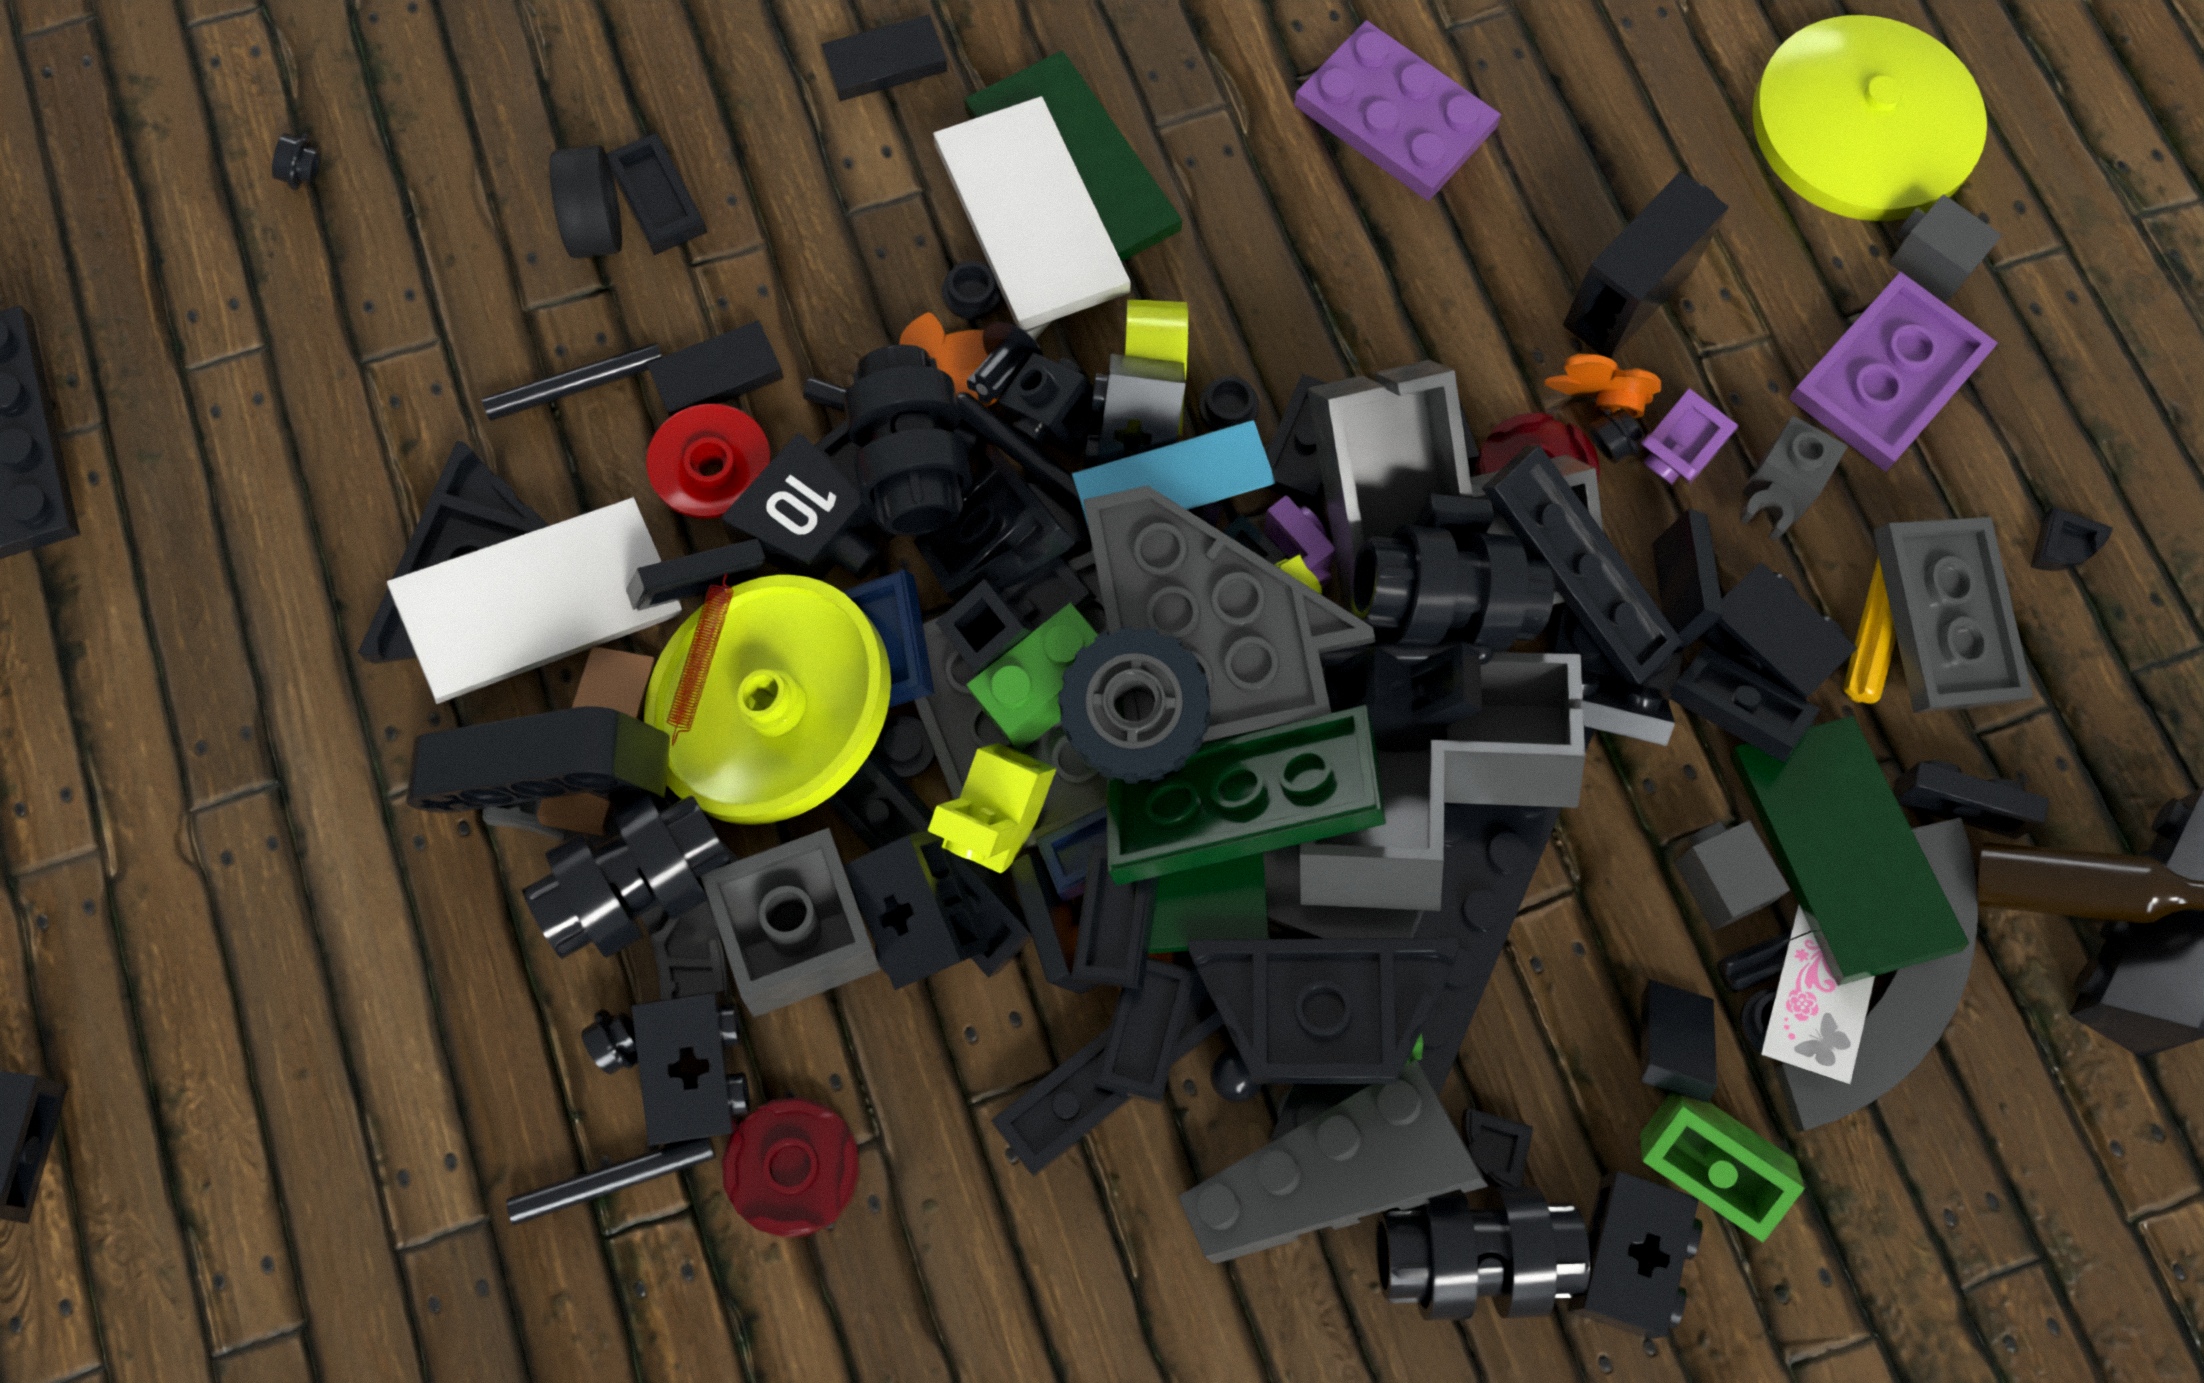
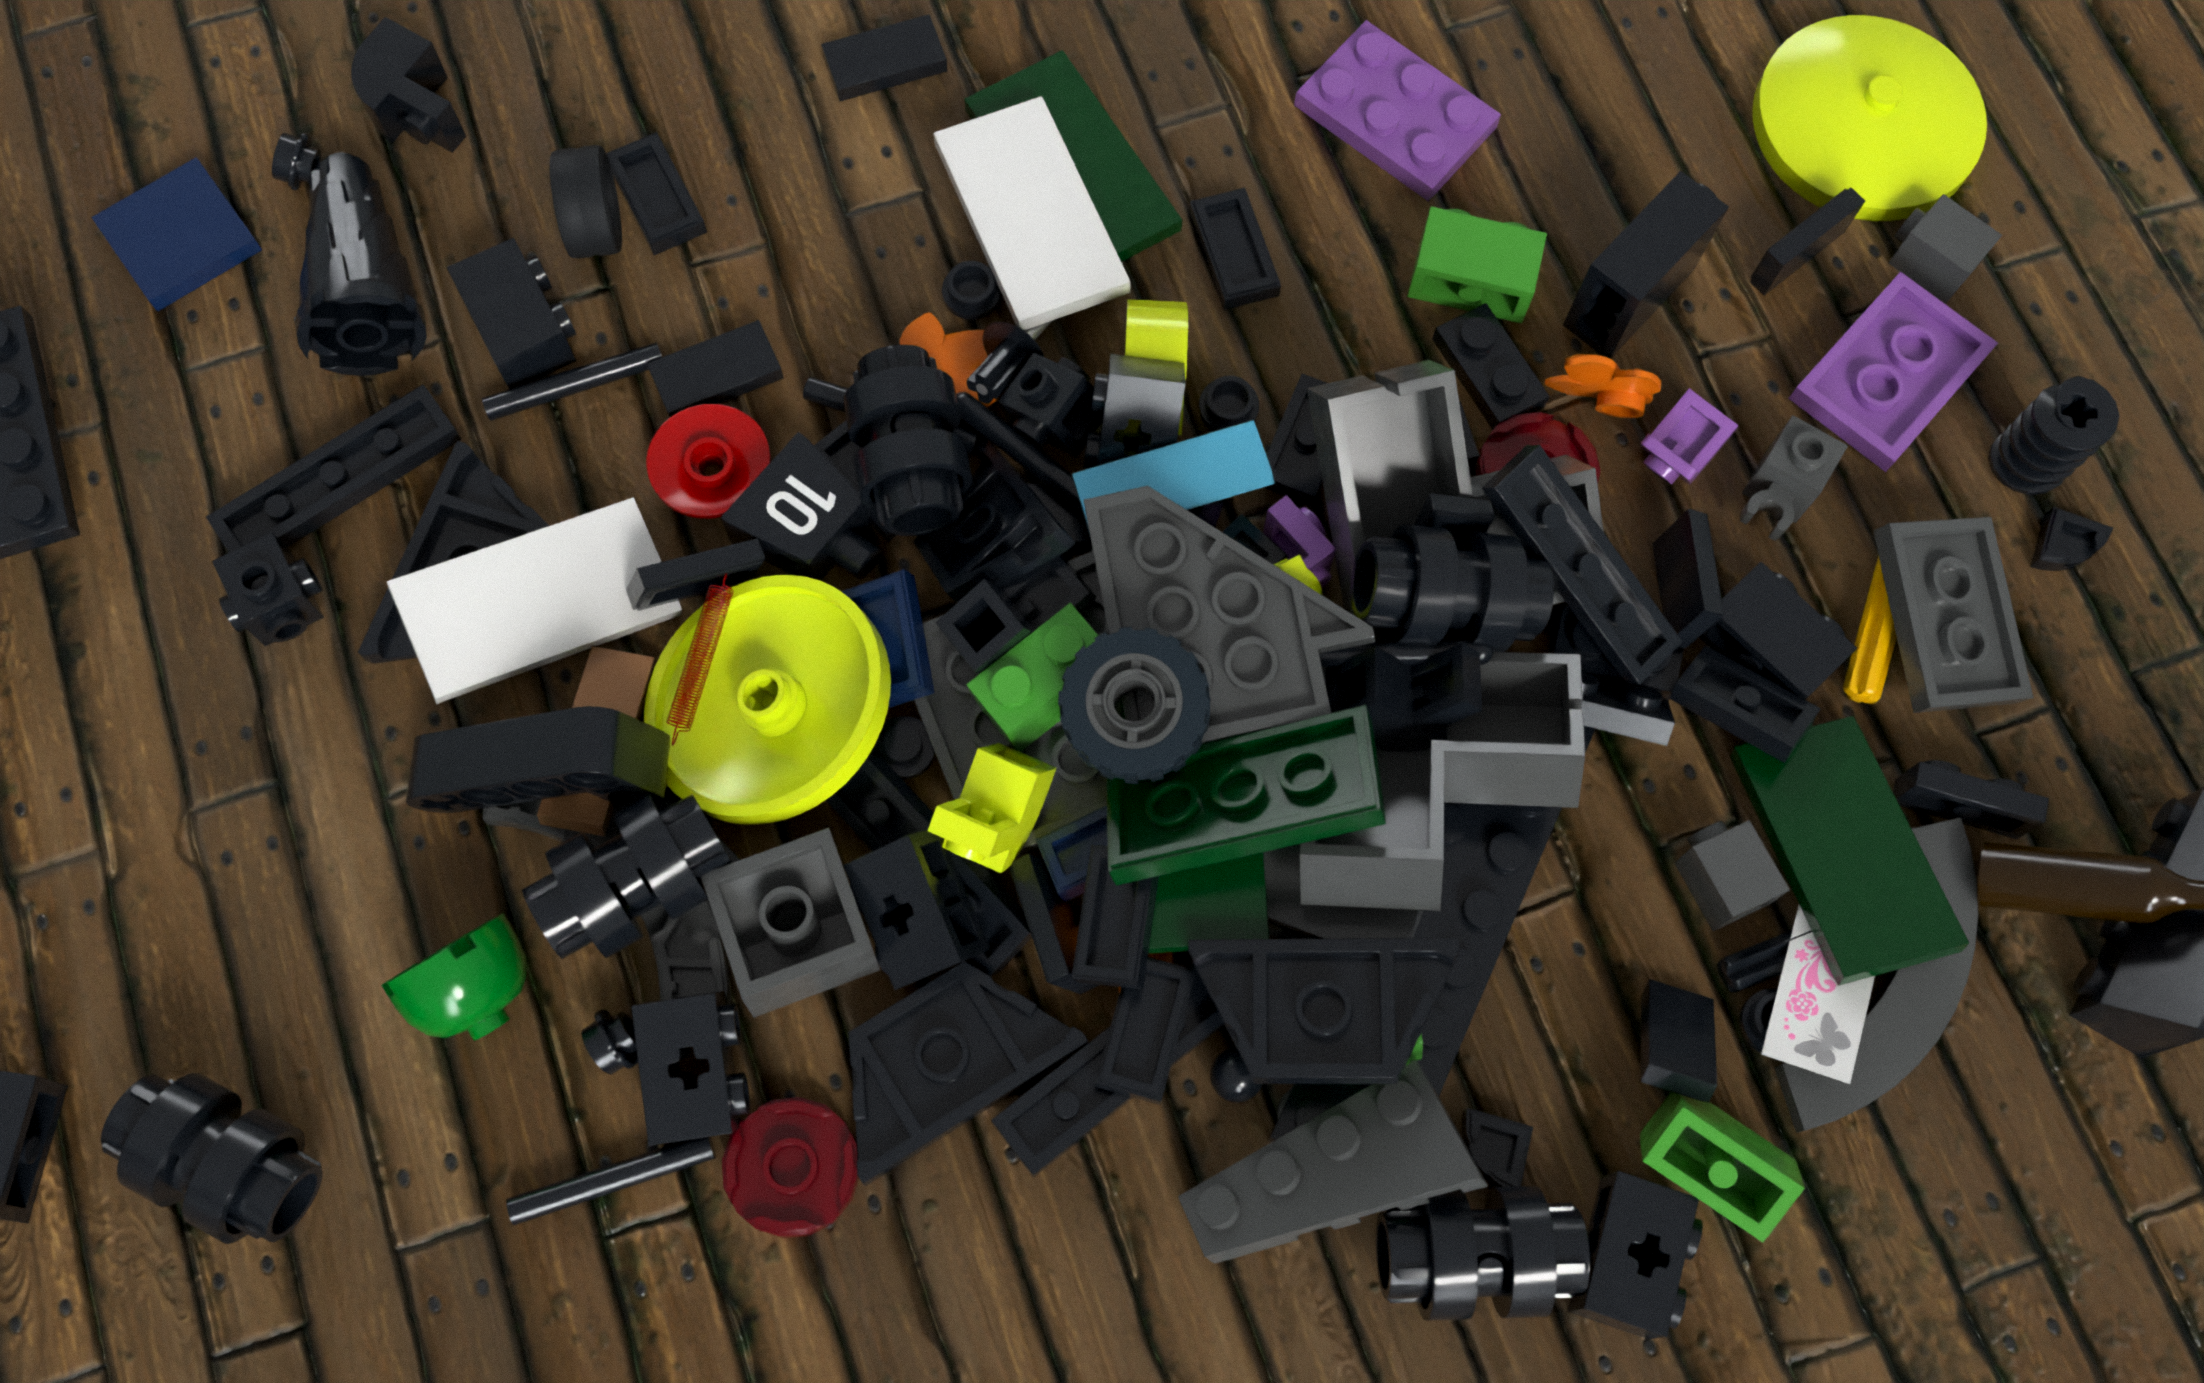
black plate [1586,407,1642,464] -> none
none -> dark blue tile [91,157,262,312]
none -> black piece [101,1073,323,1244]
none -> black plate [206,384,462,553]
none -> black brick [212,532,324,646]
none -> black cone [294,152,427,376]
none -> black brick [351,17,466,153]
none -> green cylinder [381,914,527,1041]
none -> black brick [446,238,577,389]
none -> black wing [848,961,1088,1186]
none -> black tile [1189,188,1281,310]
none -> bright green brick [1407,206,1547,324]
none -> black plate [1432,303,1550,430]
none -> black tile [1750,187,1865,296]
none -> black piece [1988,376,2120,495]

